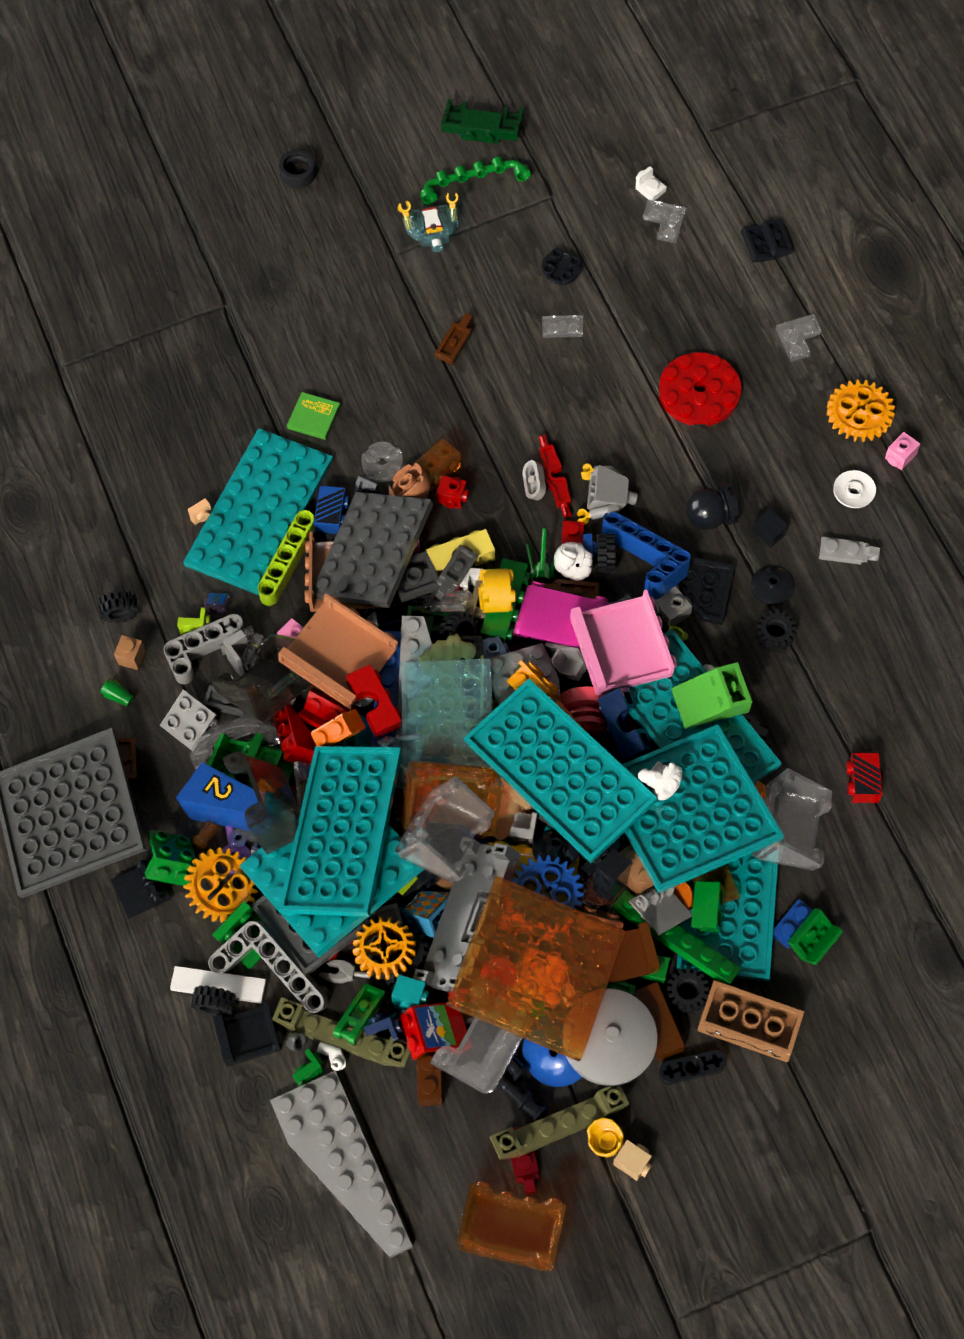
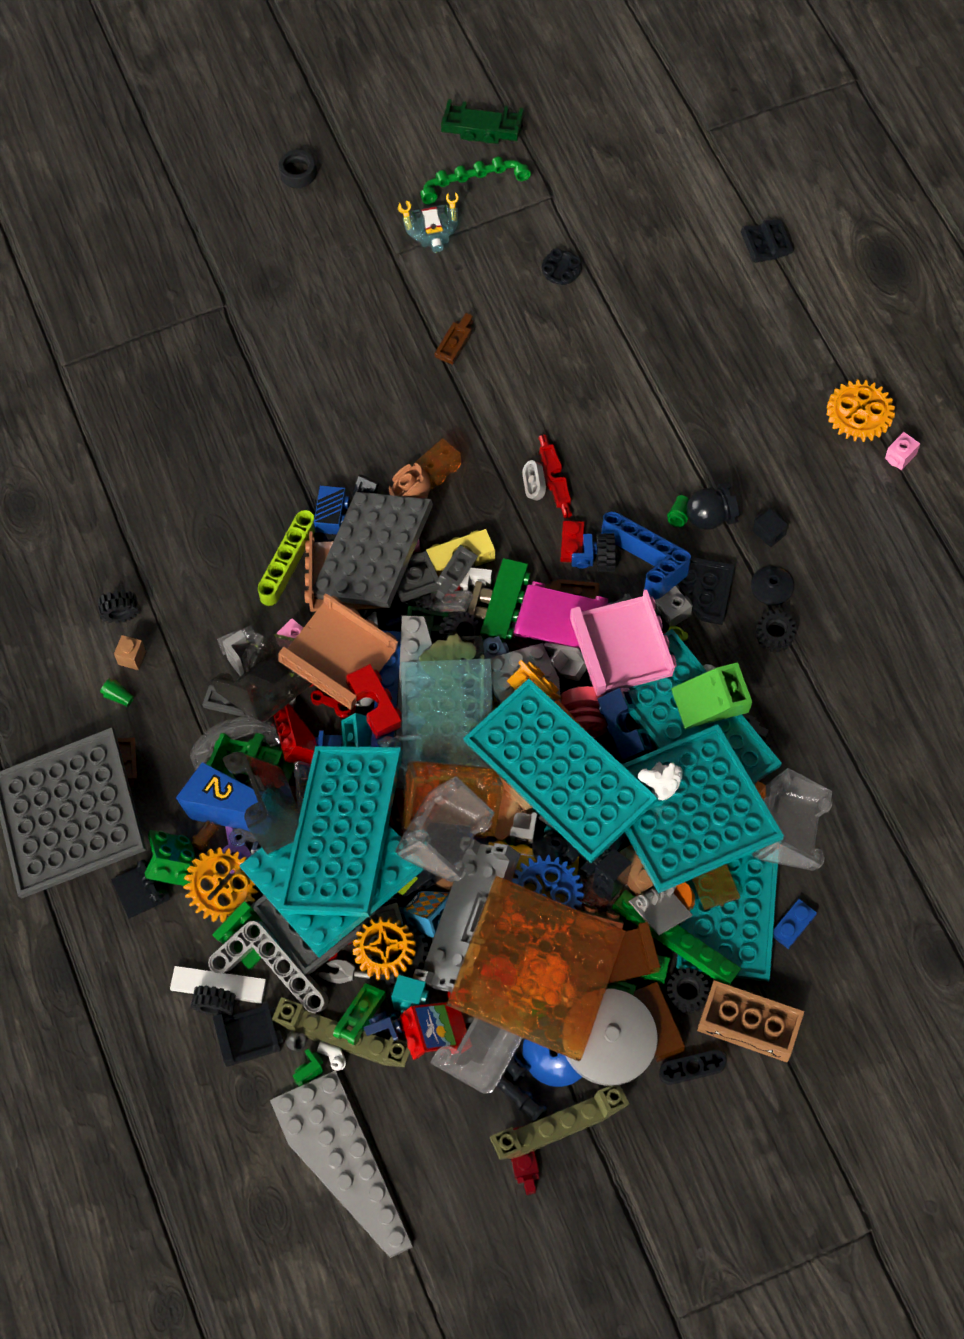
light grey hinge [160,689,217,751] -> none
light grey beam [163,614,245,684] -> none
lime bracket [177,607,211,635] -> none
teal plate [183,428,333,595] -> none
light nougat plate [188,498,212,525] -> none
slope [203,592,229,614] -> none
bright green tile [287,392,340,440] -> none
red bracket [298,688,350,728] -> none
orange brick [311,709,365,746] -> none
clear plate [361,442,403,482] -> none
reddish brown brick [417,1050,443,1106] -> none
red brick [436,475,470,509] -> none
clear orange windscreen [456,1181,566,1271] -> none
yellow brick [478,569,515,613] -> none
green plant [526,528,555,583] -> none
clear plate [542,315,583,338] -> none
white hair [554,542,593,581] -> none
light grey torso [577,464,638,525] -> none
yellow hair [587,1117,624,1158] -> none
tan brick [613,1140,652,1181] -> none
white bracket [636,166,666,202] -> none
clear plate [643,199,686,244] -> none
red plate [659,352,741,426] -> none
green hinge [691,881,725,933] -> none
clear plate [775,314,821,362] -> none
green bracket [788,908,843,965] -> none
light grey hinge [819,537,880,565] -> none
white dish [833,470,876,508] -> none
red brick [846,753,882,803] -> none
none -> green cone [667,495,689,527]

